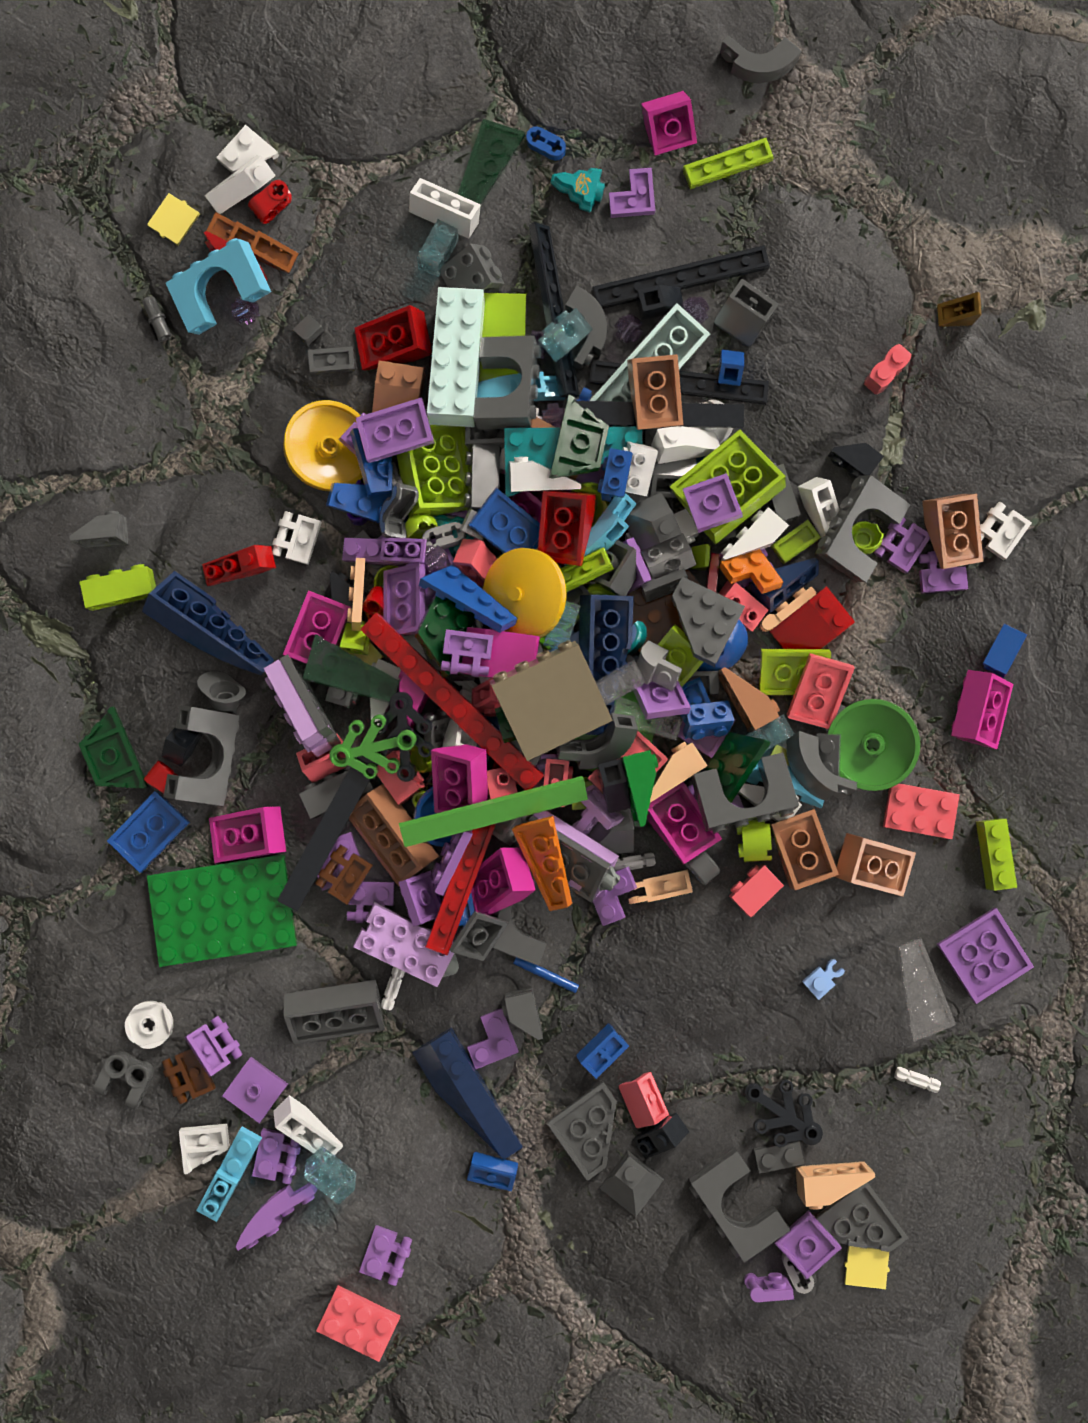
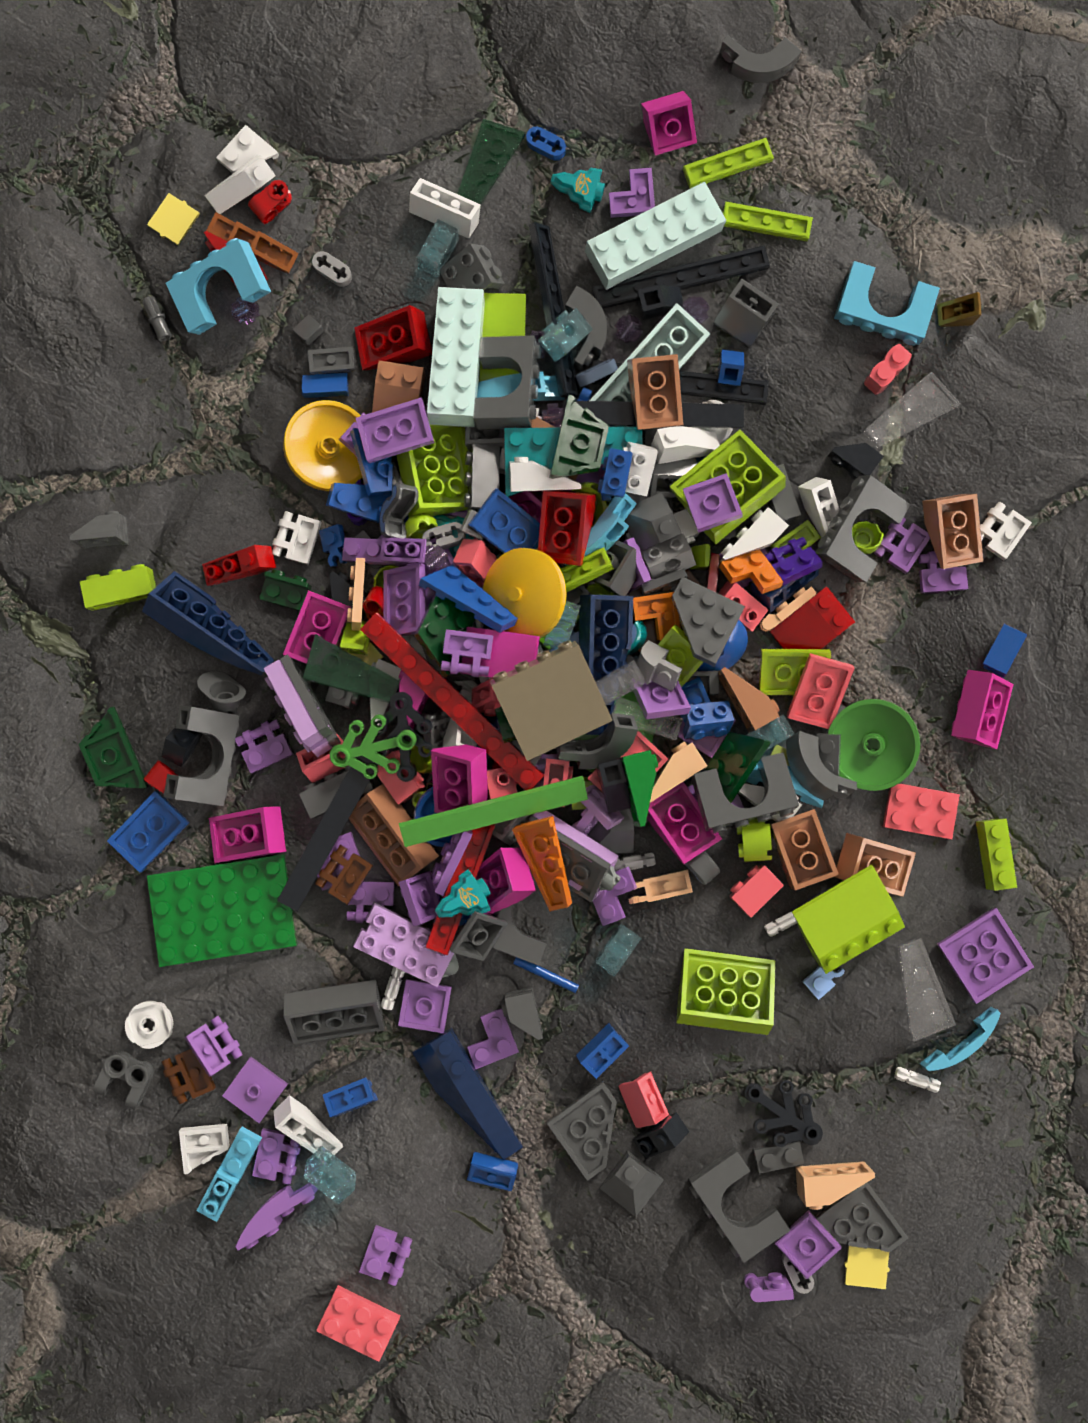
none -> medium lavender plate [235,719,294,773]
none -> dark green bracket [259,569,312,611]
none -> blue slope [302,373,349,398]
none -> light grey beam [312,251,352,287]
none -> blue plate [319,524,347,567]
none -> blue hinge [323,1078,378,1117]
none -> medium lavender plate [398,979,452,1033]
none -> teal rock [435,869,491,918]
none -> sand blue beam [576,358,618,387]
none -> light aqua brick [585,182,726,290]
none -> clear light blue brick [595,923,642,976]
none -> orange plate [633,592,681,640]
none -> lime slope [676,948,775,1035]
none -> lime tile [723,202,813,242]
none -> white axle [764,912,797,937]
none -> dark purple plate [765,537,823,586]
none -> lime slope [792,865,905,974]
none -> medium azure arch [834,261,940,345]
none -> clear wing [863,371,962,448]
none -> medium azure slope [920,1007,1001,1071]

